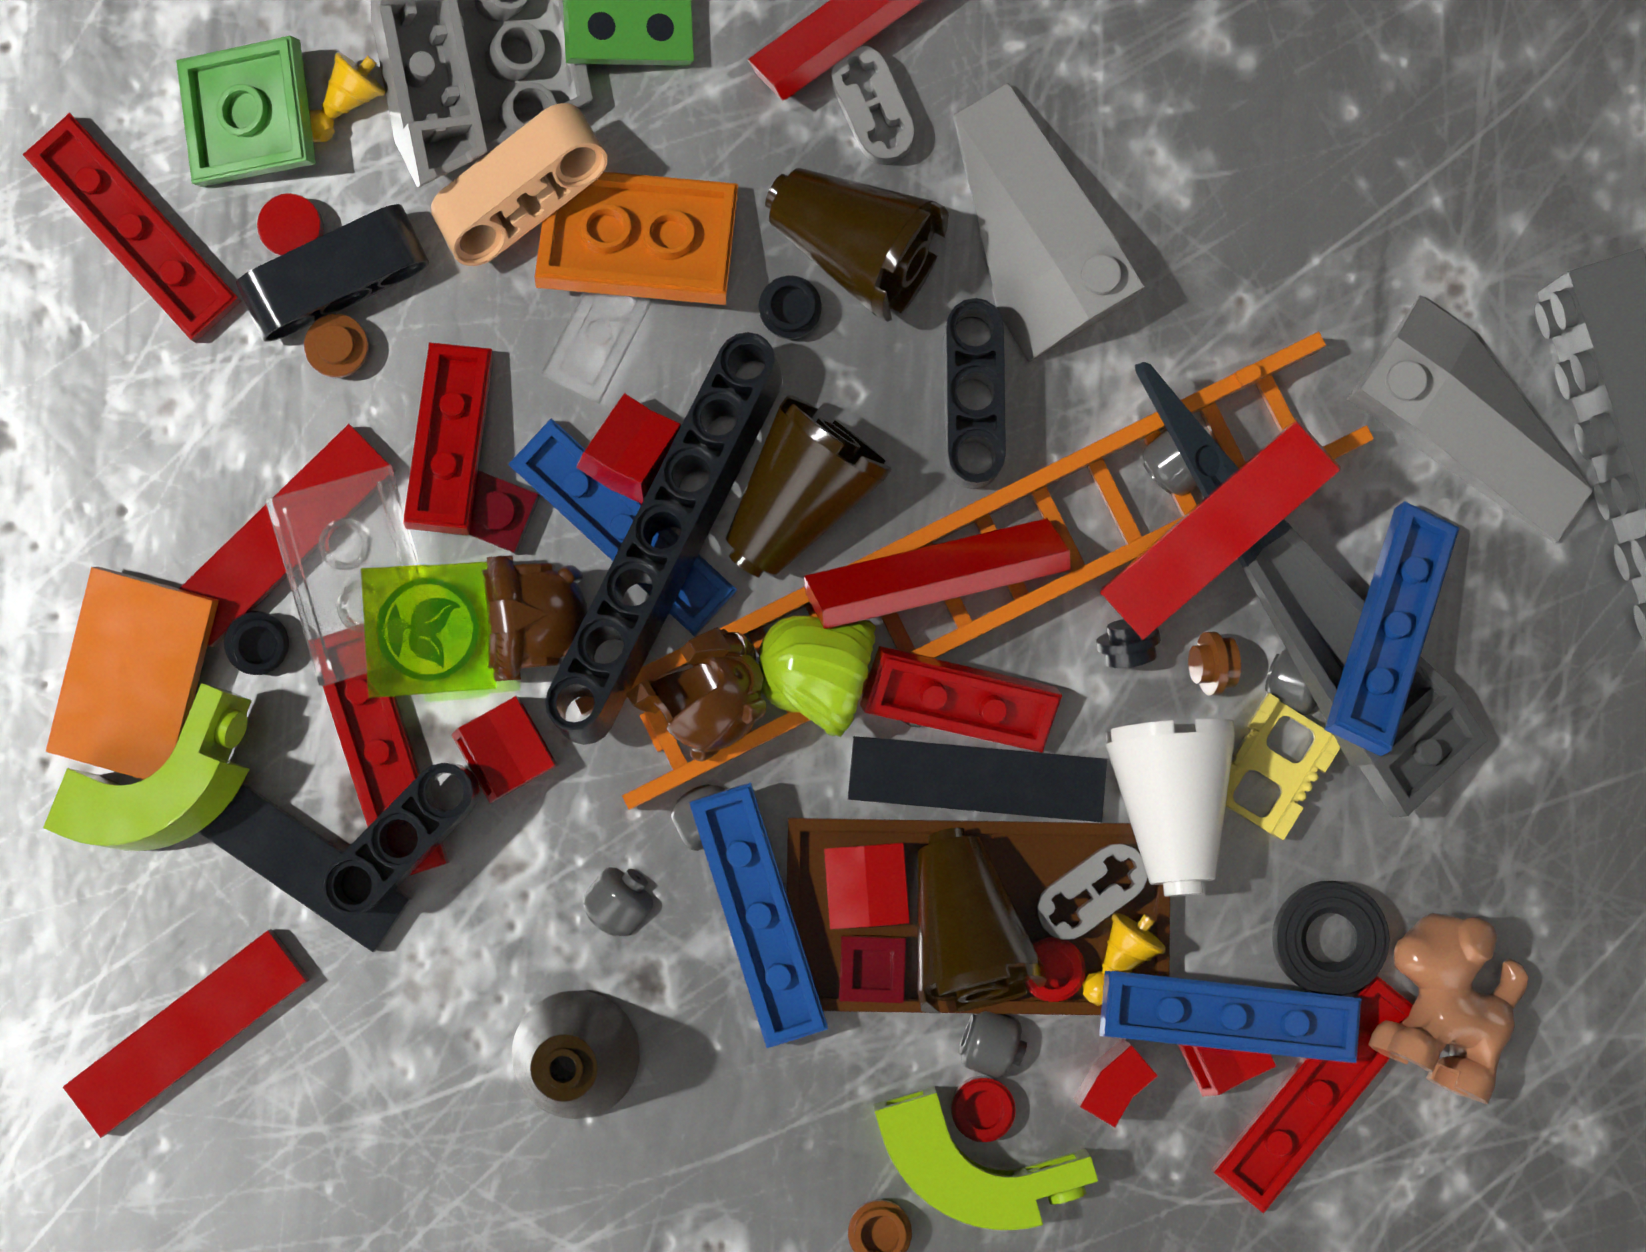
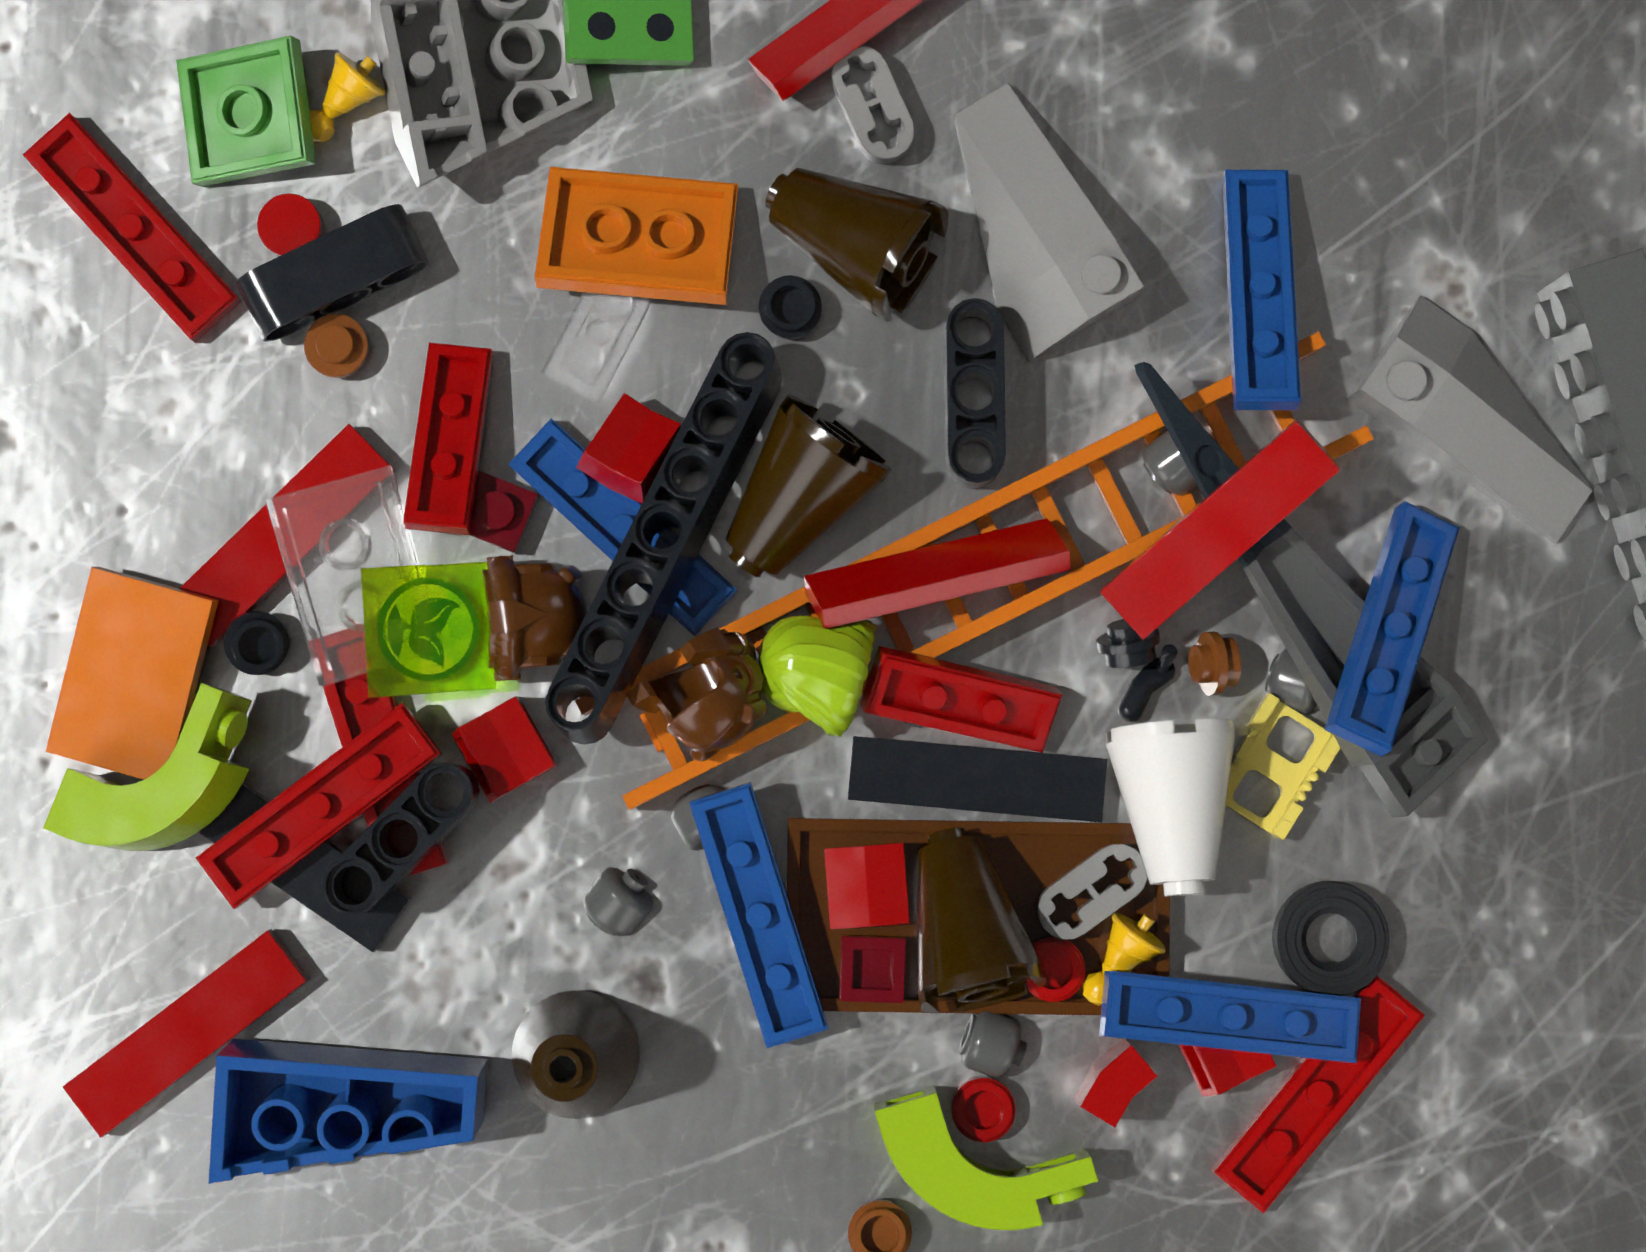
light nougat beam [431,103,607,266] -> none
nougat animal [1368,913,1529,1104] -> none
none -> red tile [195,703,443,909]
none -> blue wedge [208,1039,488,1184]
none -> black piece [1117,644,1178,722]
none -> blue tile [1222,170,1301,410]

